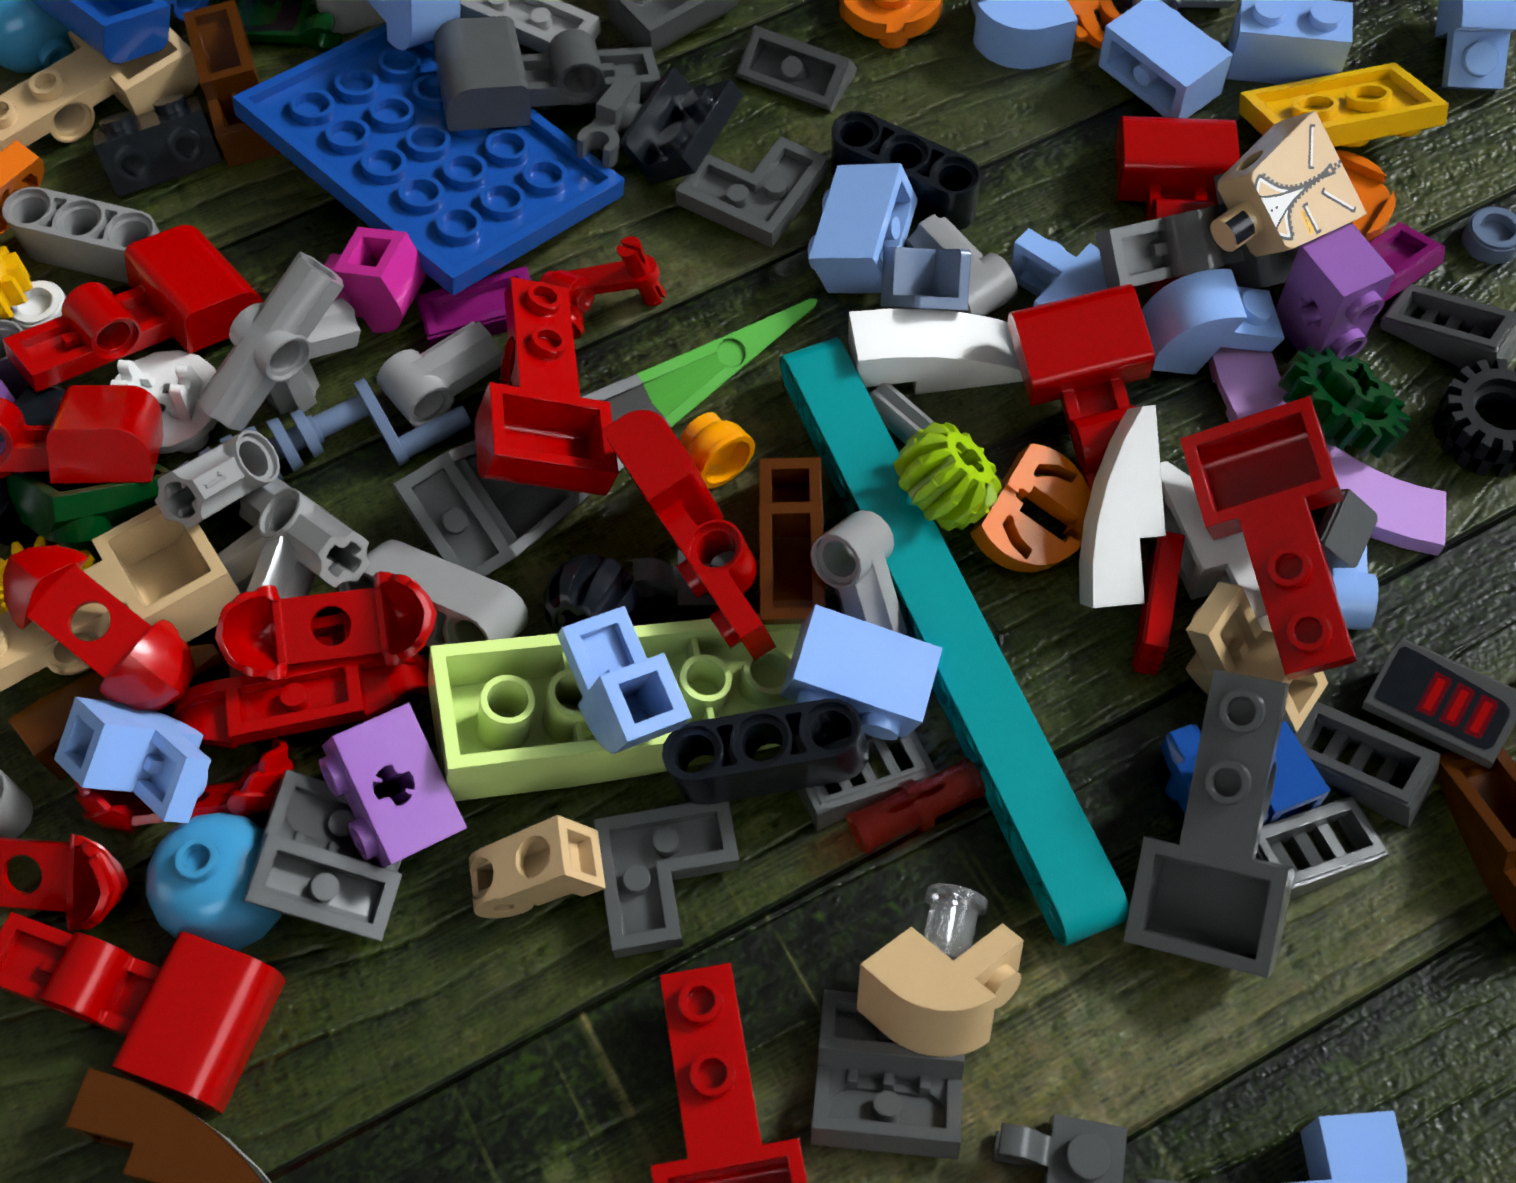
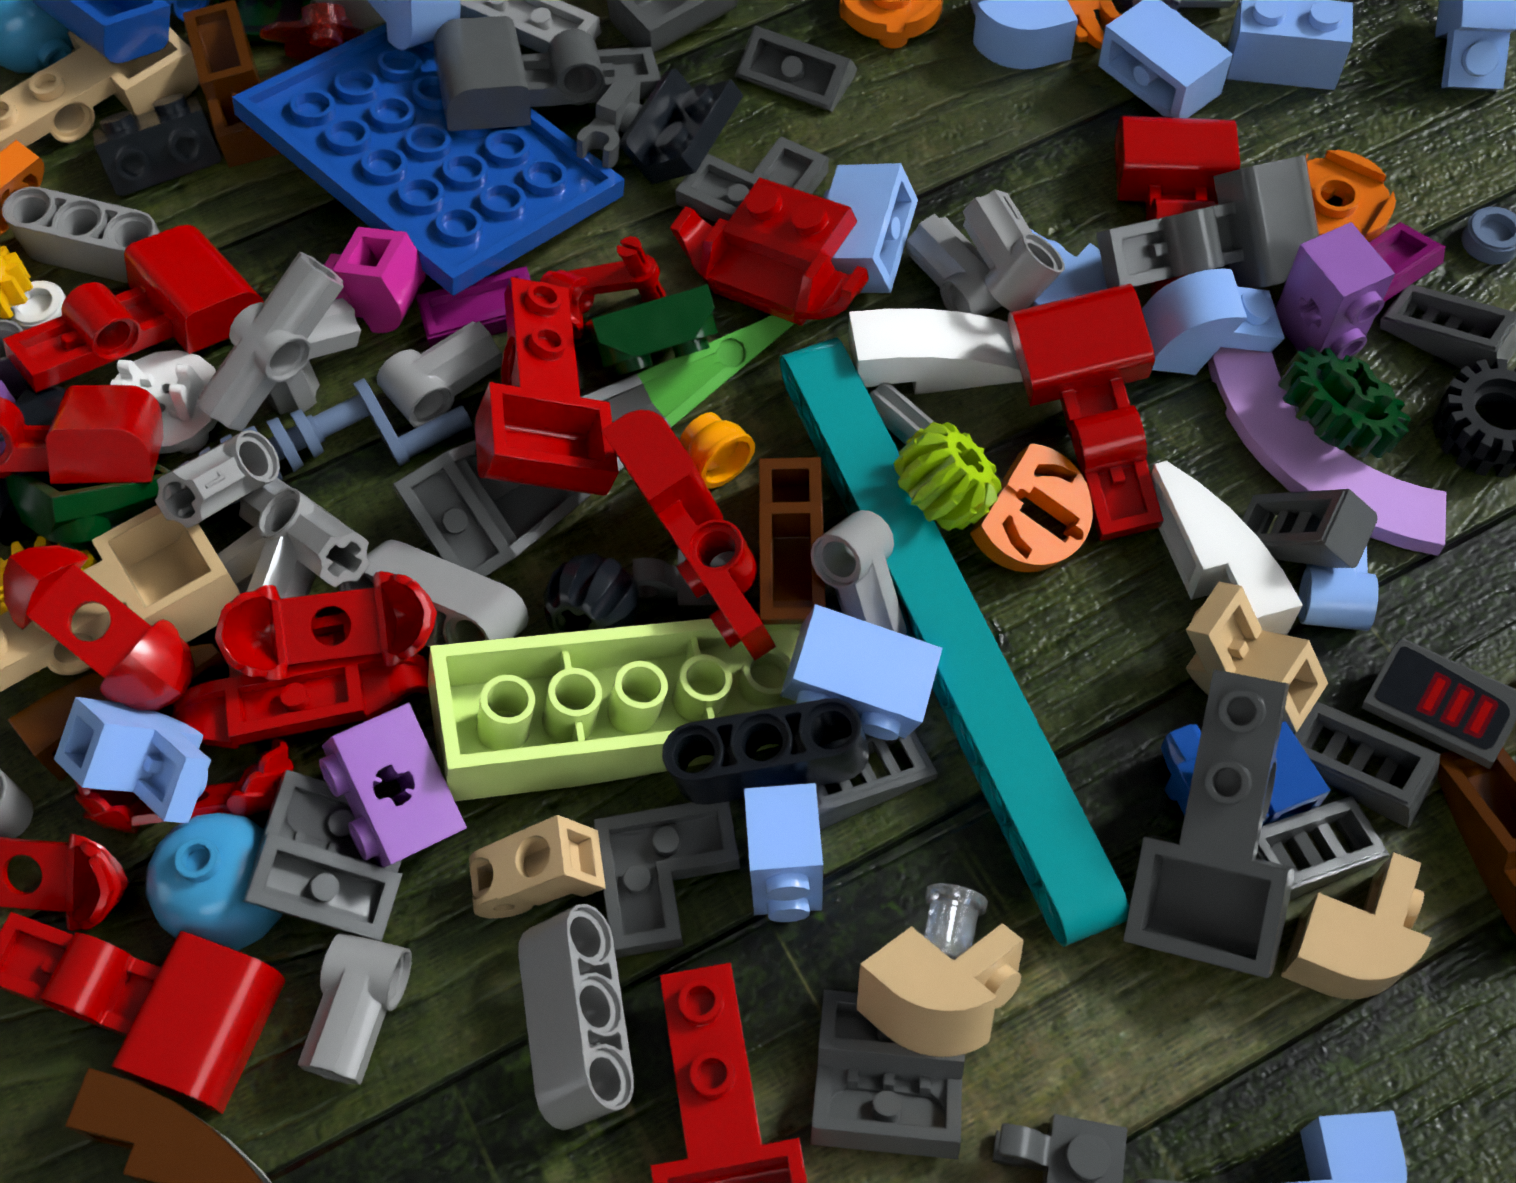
light blue brick [557,606,692,753] -> none
black beam [831,111,981,230] -> none
clear red pin [846,757,986,855] -> none
sand blue panel [880,247,971,310] -> none
white slope [1079,405,1166,608] -> none
red tile [1131,531,1185,676] -> none
red plate [1180,396,1358,680] -> none
tan torso [1210,110,1367,257] -> none
yellow plate [1239,62,1449,147] -> none
none -> clear red plate [259,3,366,61]
none -> light grey piece [297,932,412,1085]
none -> light grey beam [518,904,634,1130]
none -> dark green slope [584,284,718,375]
none -> red plate [670,177,869,326]
none -> light blue brick [744,783,823,922]
none -> light grey piece [963,189,1065,311]
none -> tan brick [1281,852,1431,999]

